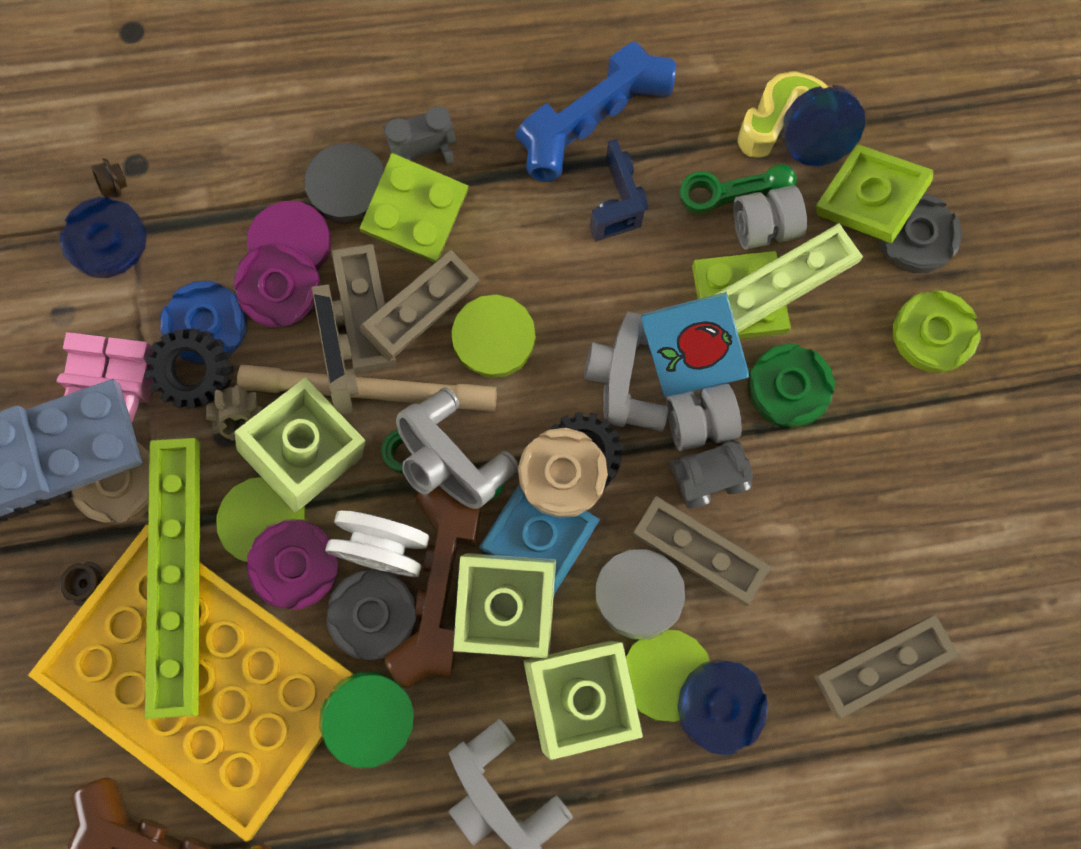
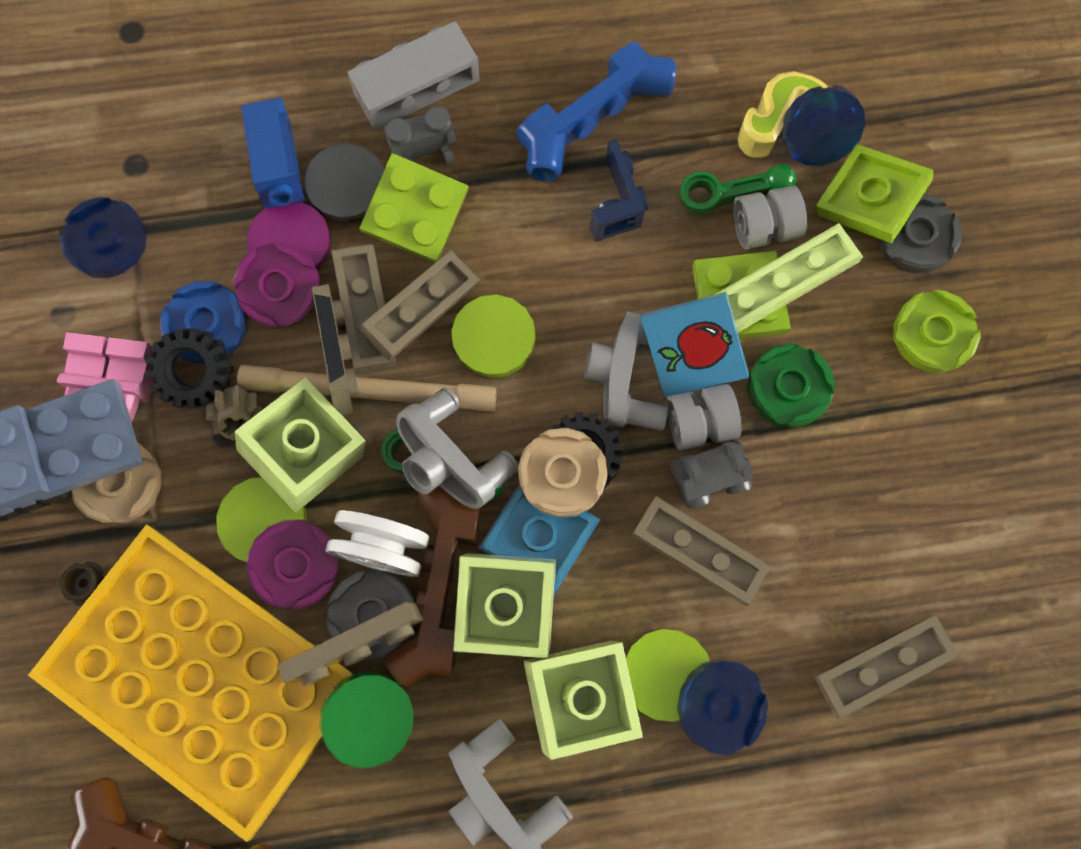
dark brown plate [91,158,127,198] -> none
lime plate [145,438,200,719] -> none
light grey tile [596,549,685,639] -> none
none -> blue window [241,97,305,209]
none -> dark tan plate [277,602,423,687]
none -> light grey brick [347,21,480,131]

